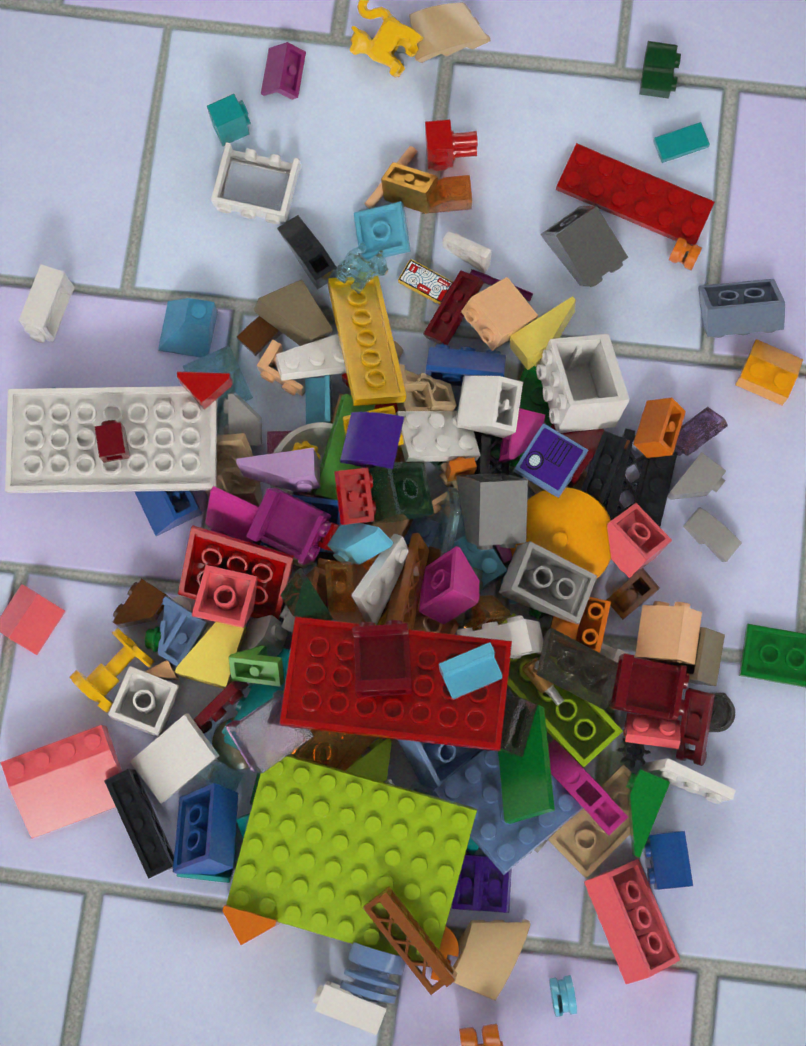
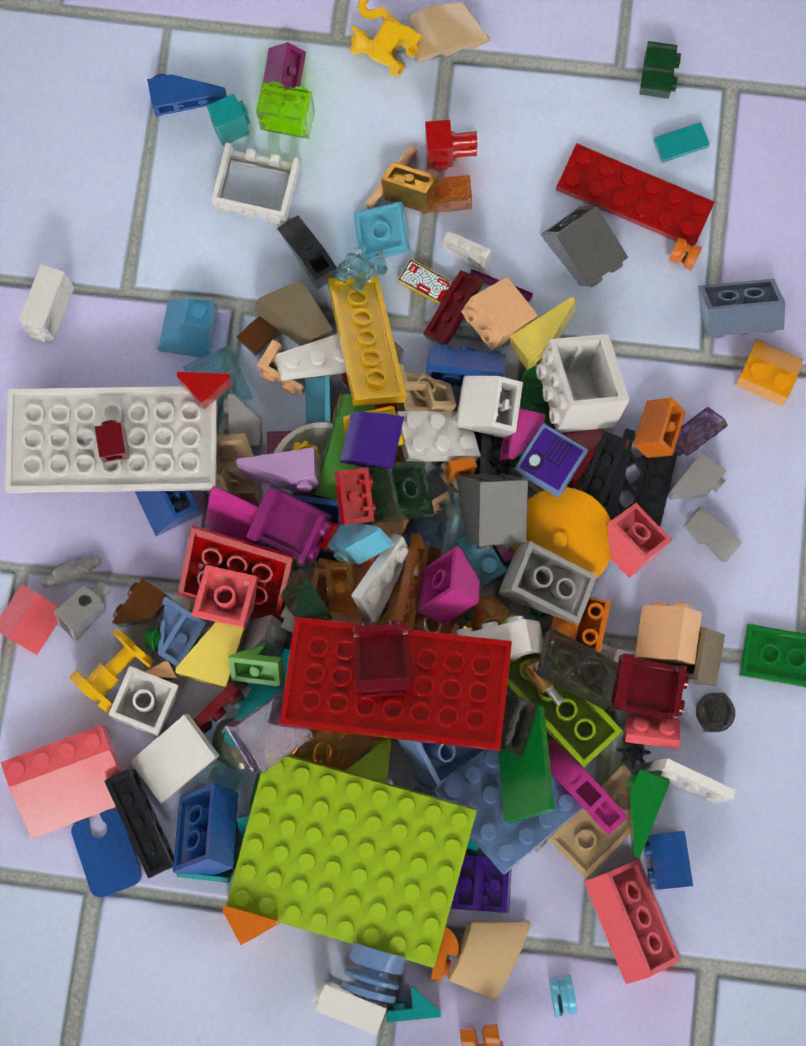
dark orange fence [363,887,457,995] -> none
medium azure panel [439,642,502,699] -> none
reddish brown slope [606,568,660,620] -> none
dark red plate [676,688,715,766] -> none
none -> light grey piece [40,555,101,588]
none -> light grey torso [53,581,111,641]
none -> blue piece [71,809,142,897]
none -> blue slope [147,74,227,117]
none -> clear neon green piece [256,82,315,139]
none -> teal slope [386,985,441,1023]

